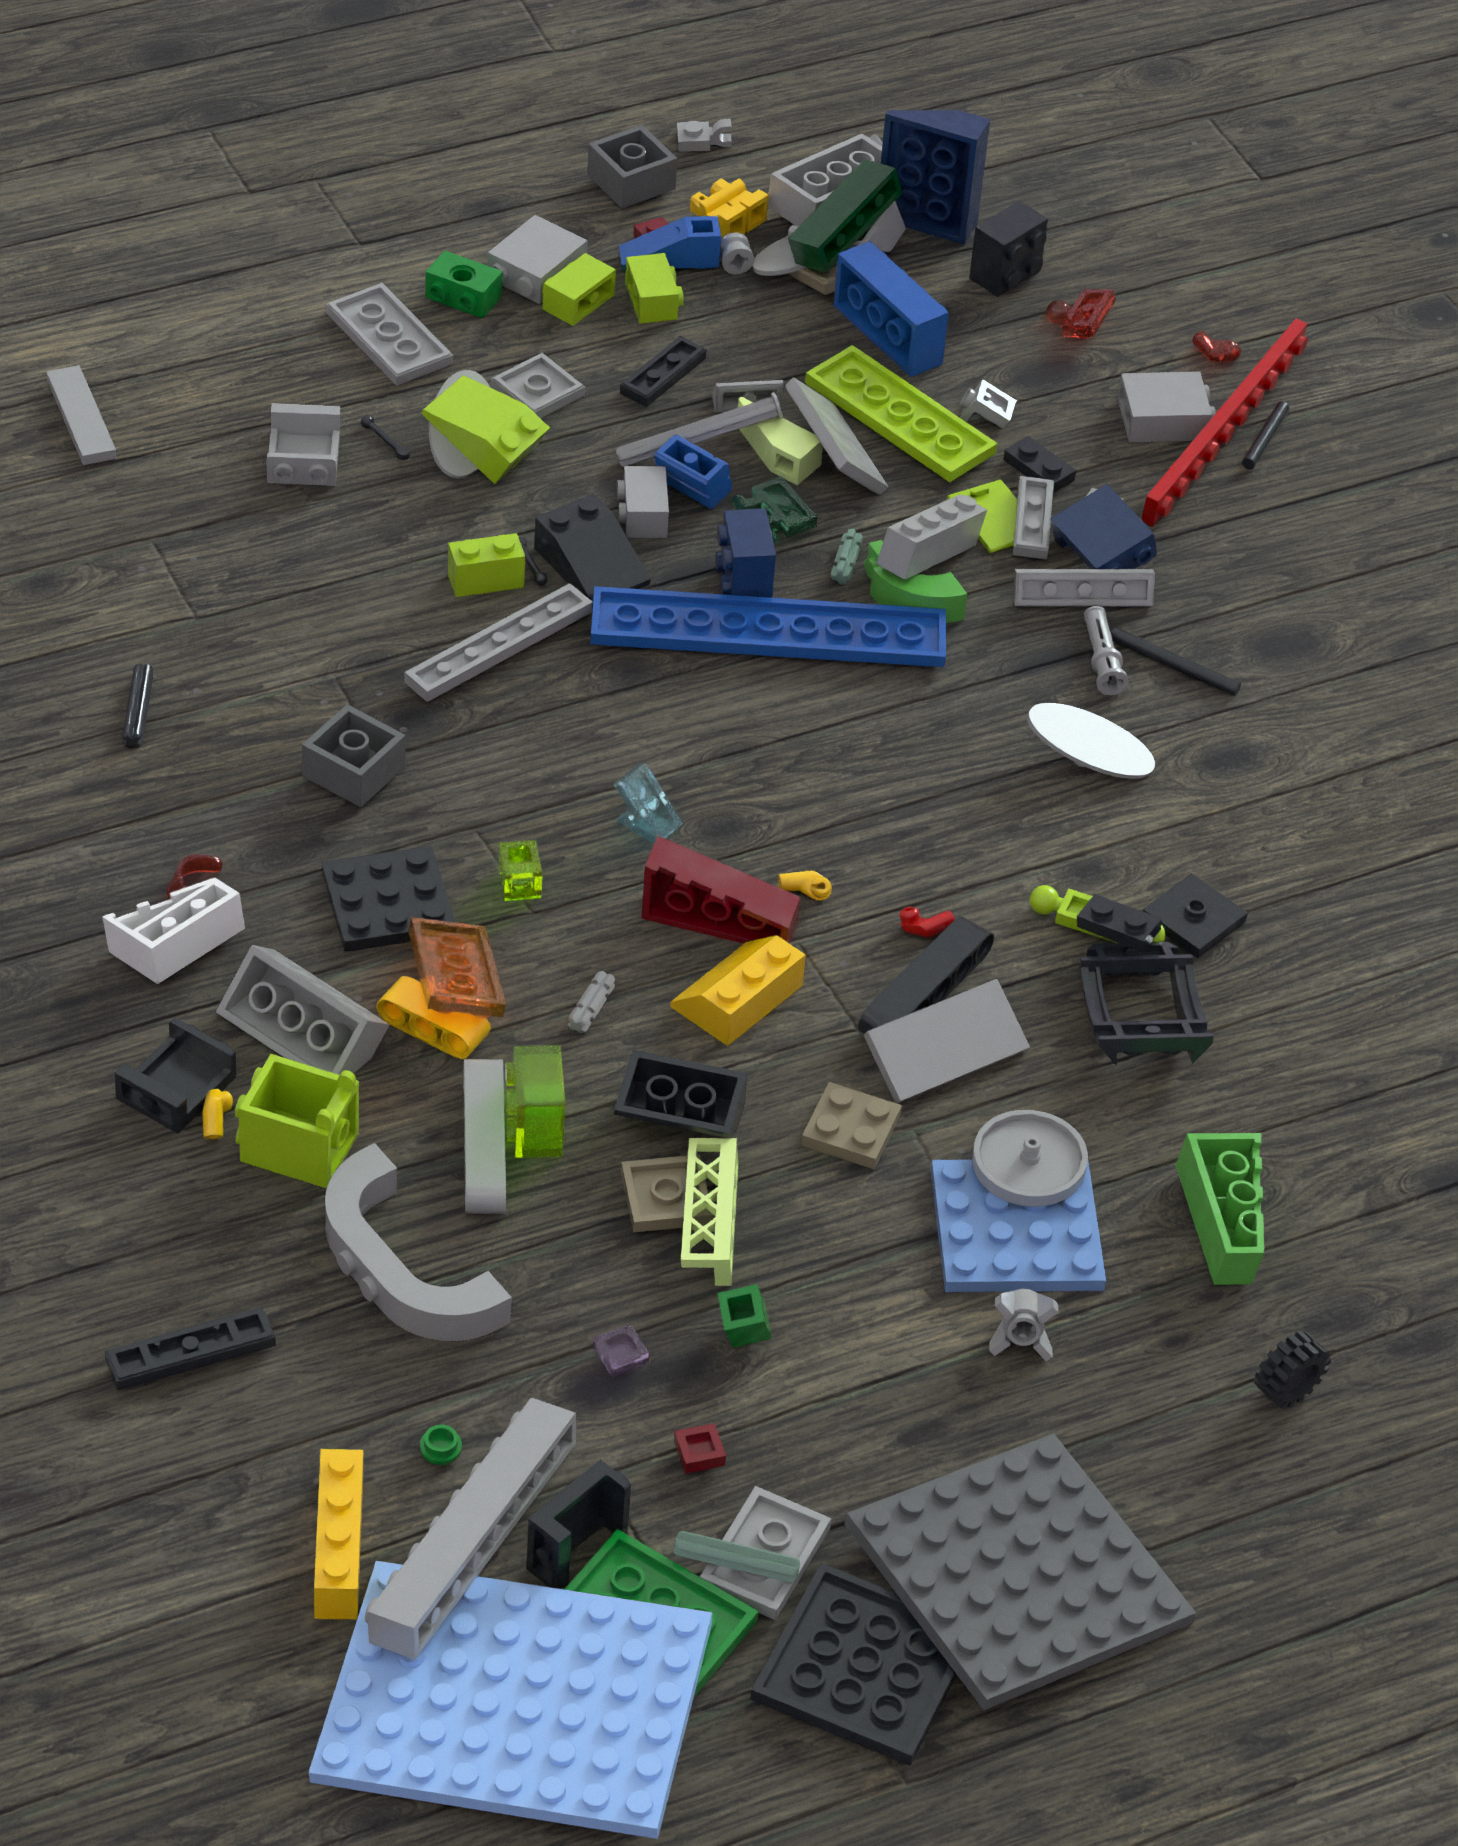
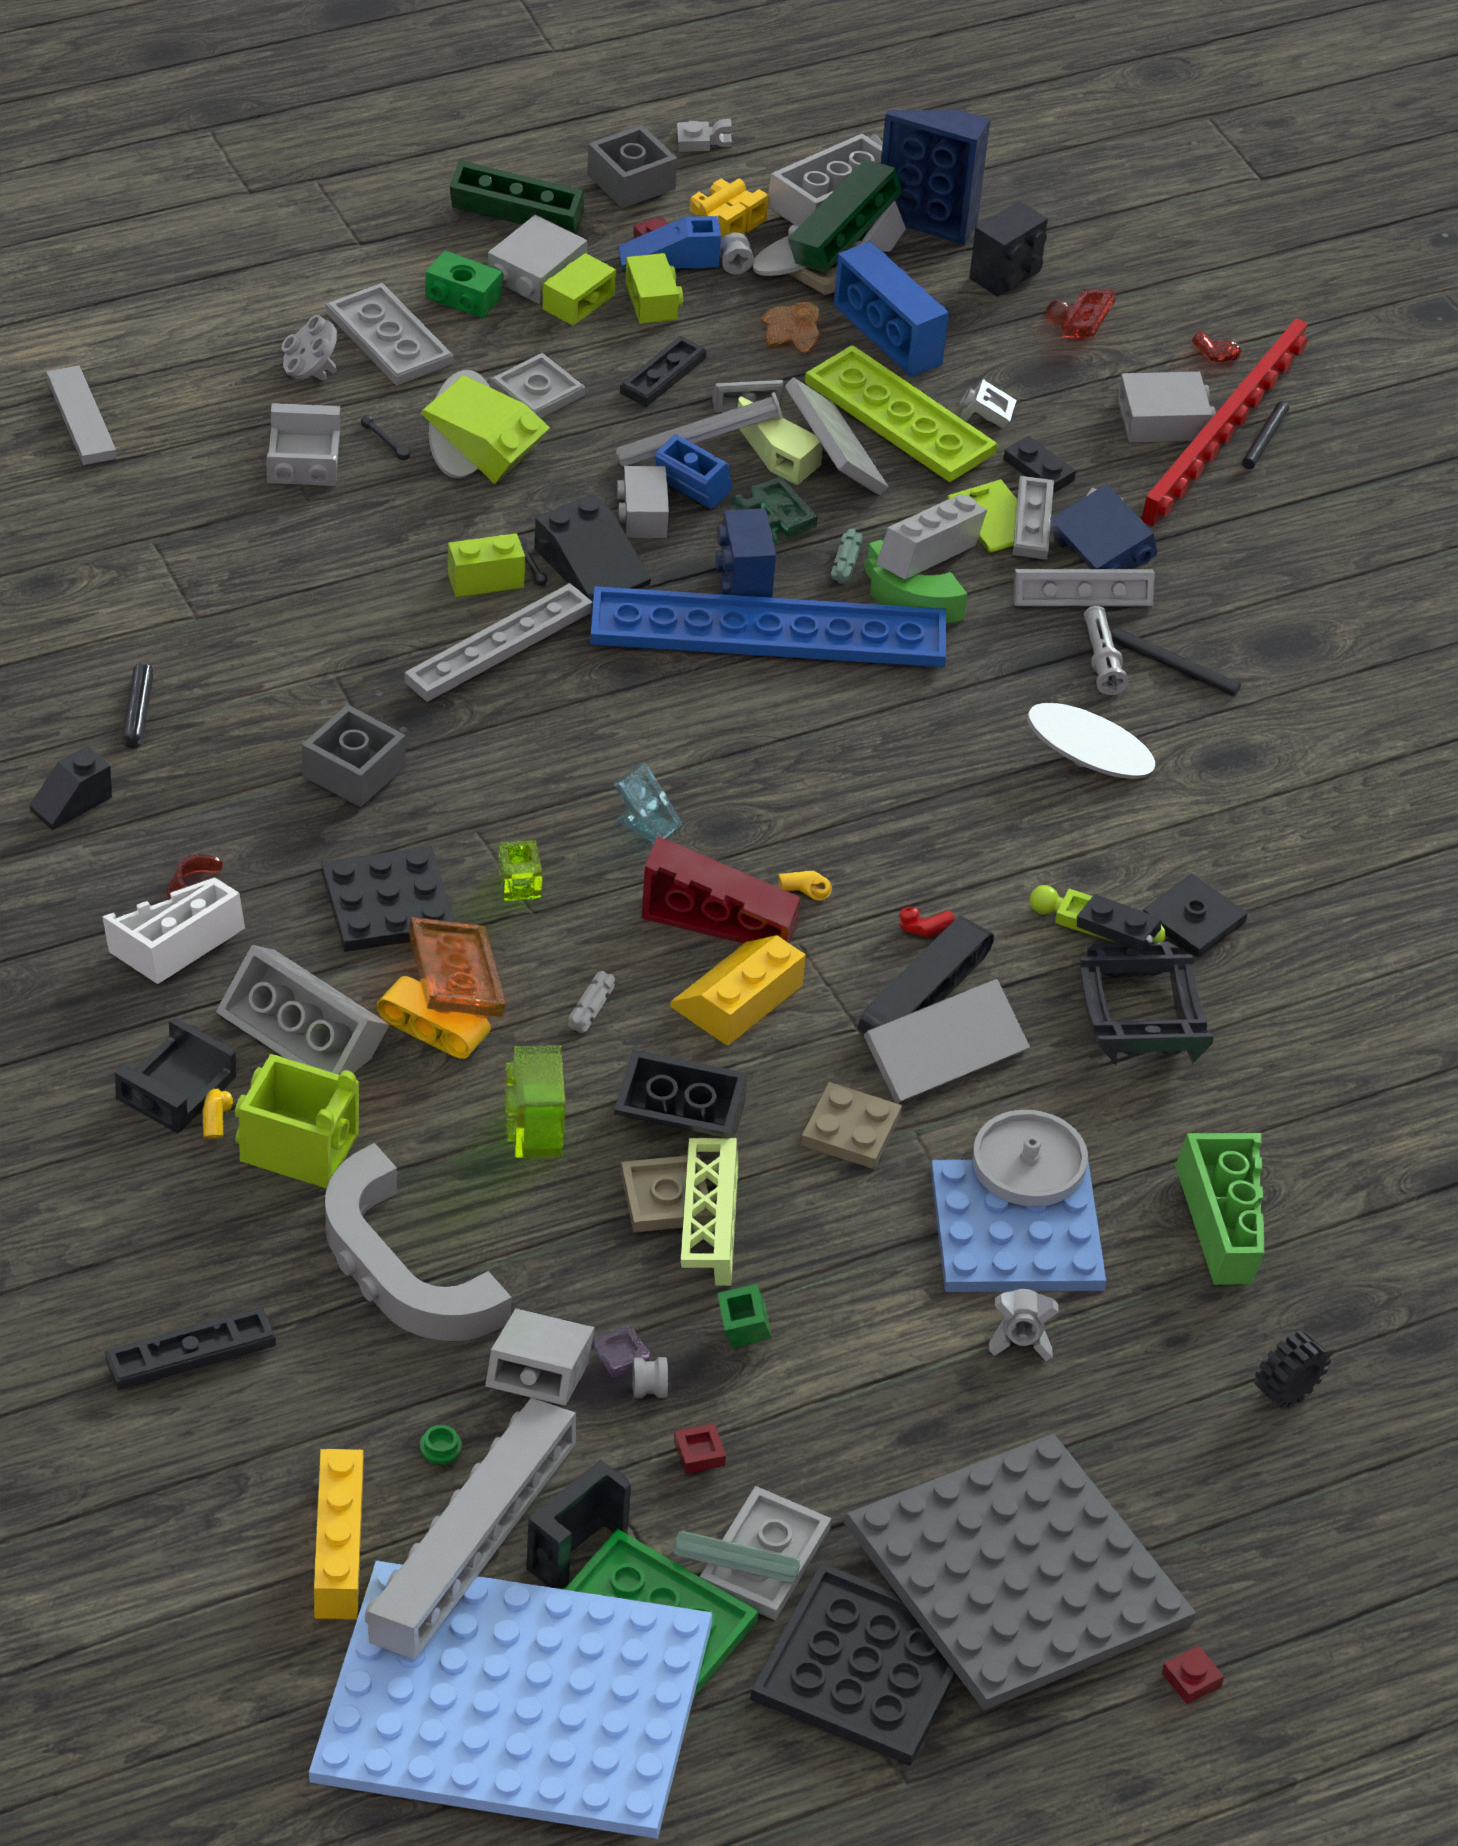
light grey beam [463,1059,506,1214] -> none
none -> black slope [30,746,112,830]
none -> light grey plate [282,315,337,381]
none -> dark green brick [449,160,585,234]
none -> light grey brick [485,1309,595,1406]
none -> light grey wheel [632,1357,668,1399]
none -> clear orange plate [761,302,820,354]
none -> dark red plate [1162,1645,1224,1704]

